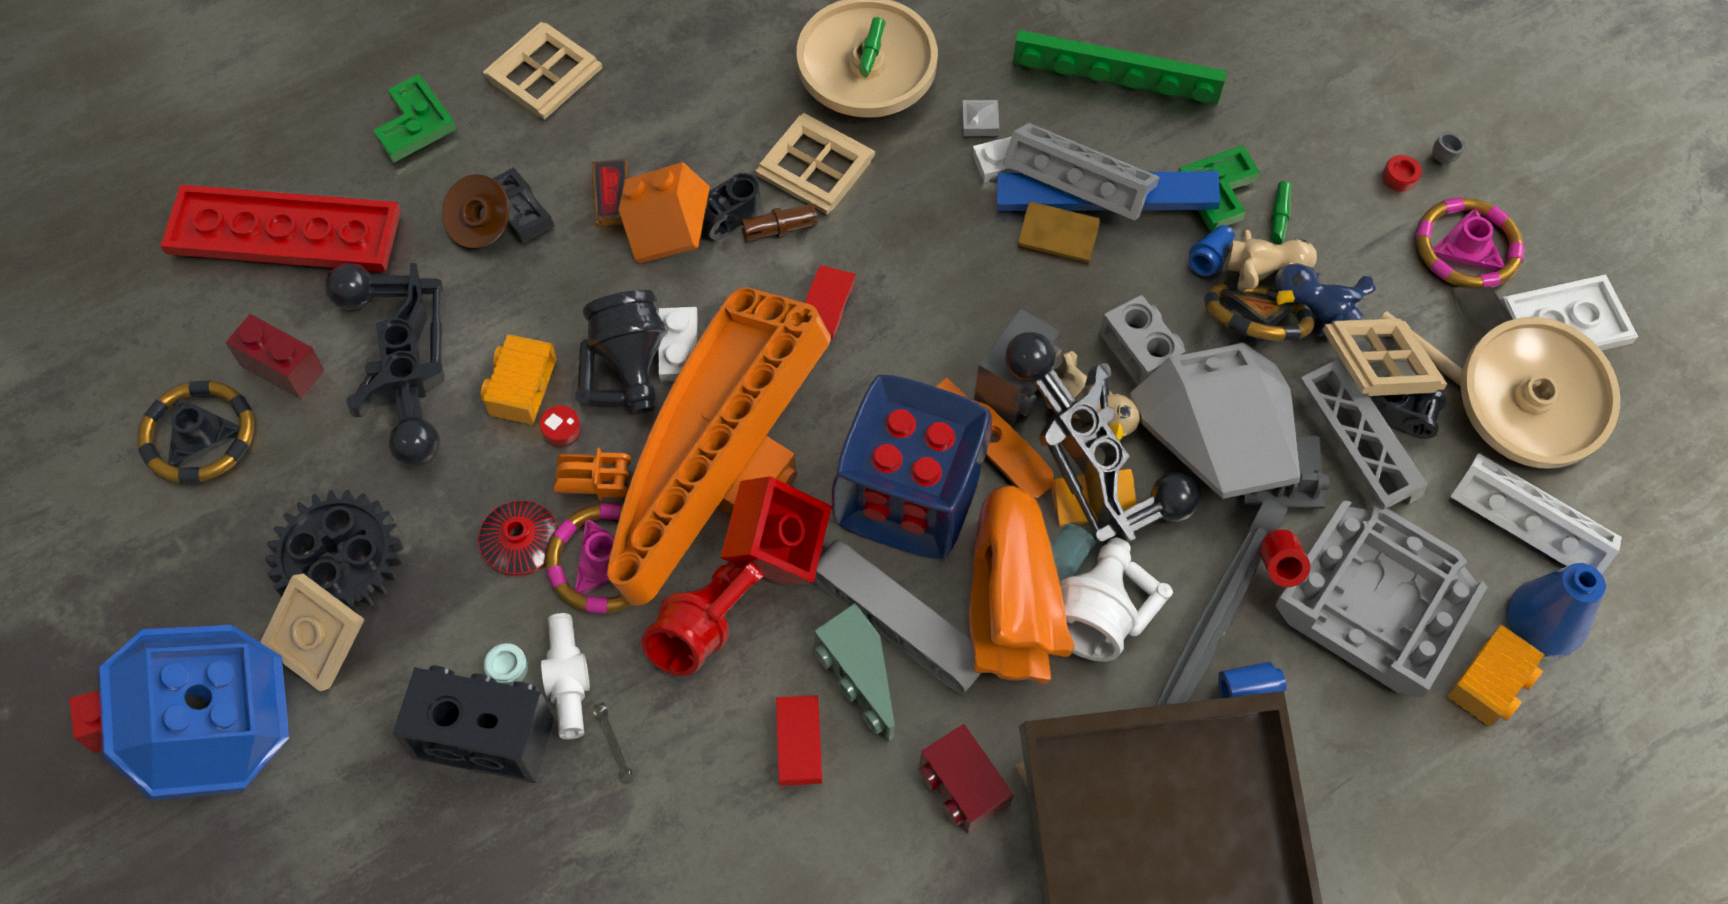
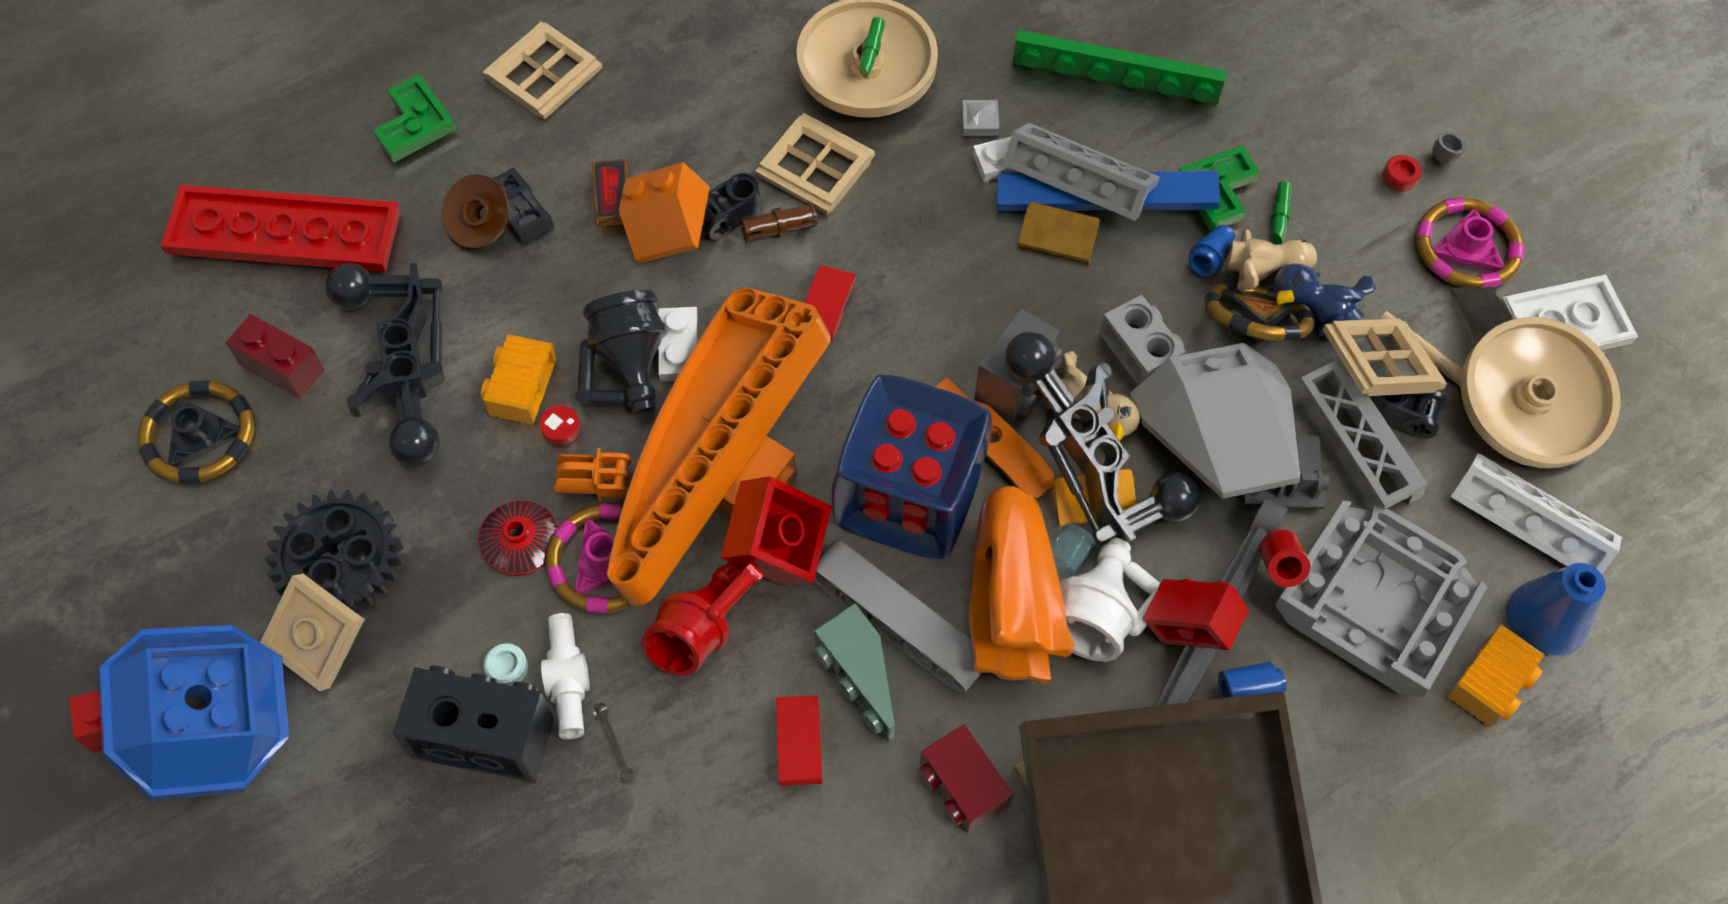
none -> red brick [1142,579,1250,650]

